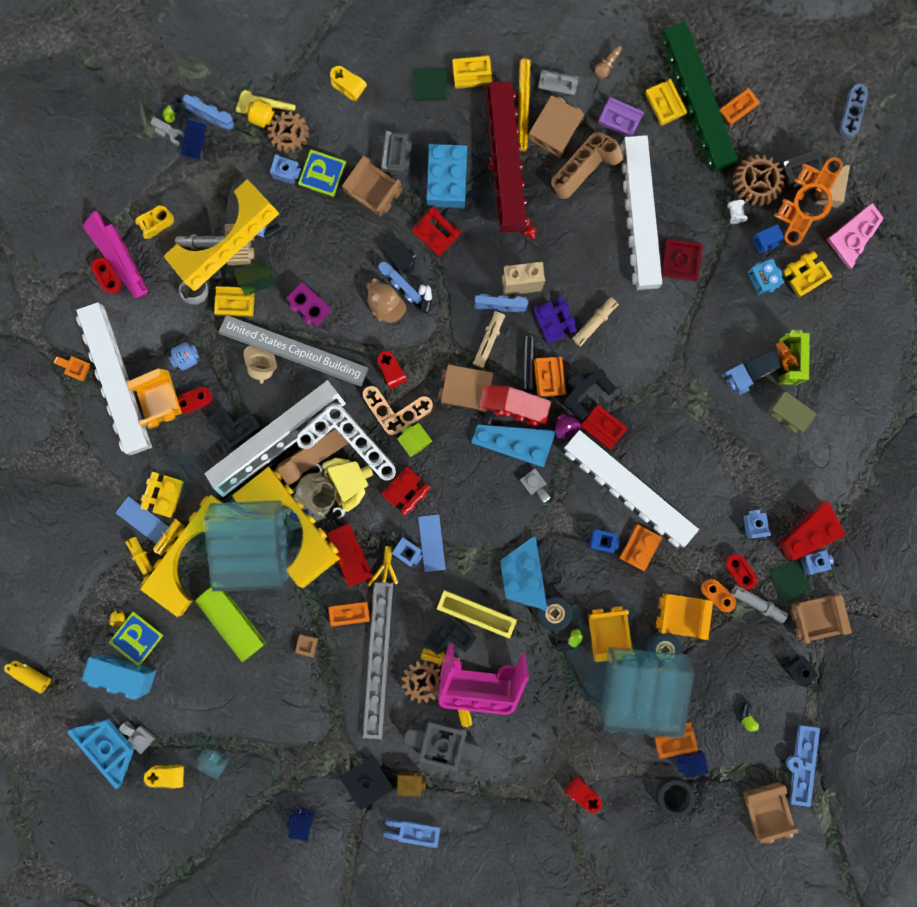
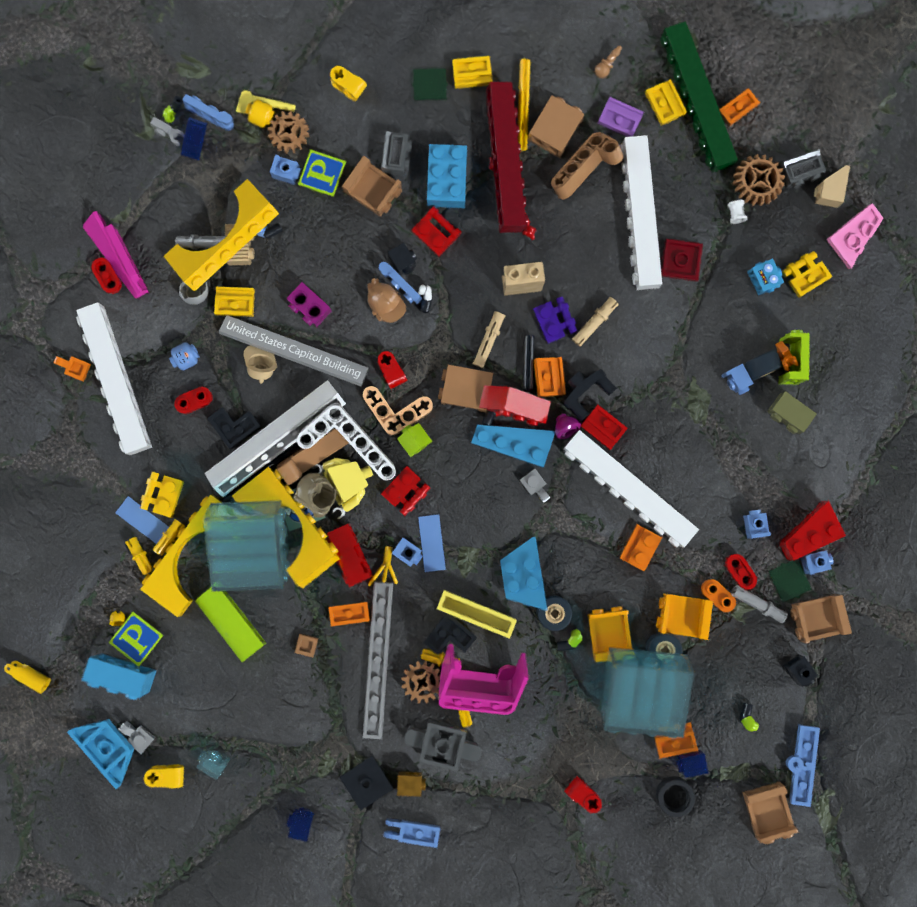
light orange panel [126,368,182,428] -> none
yellow piece [135,206,174,239] -> none
clear green piece [233,259,276,296] -> none
medium blue hinge [474,294,528,312] -> none
light grey hinge [538,70,578,95] -> none
blue brick [589,529,620,553] -> none
blue brick [752,224,785,255] -> none
orange piece [774,157,843,246] -> none
sand blue beam [839,84,868,139] -> none

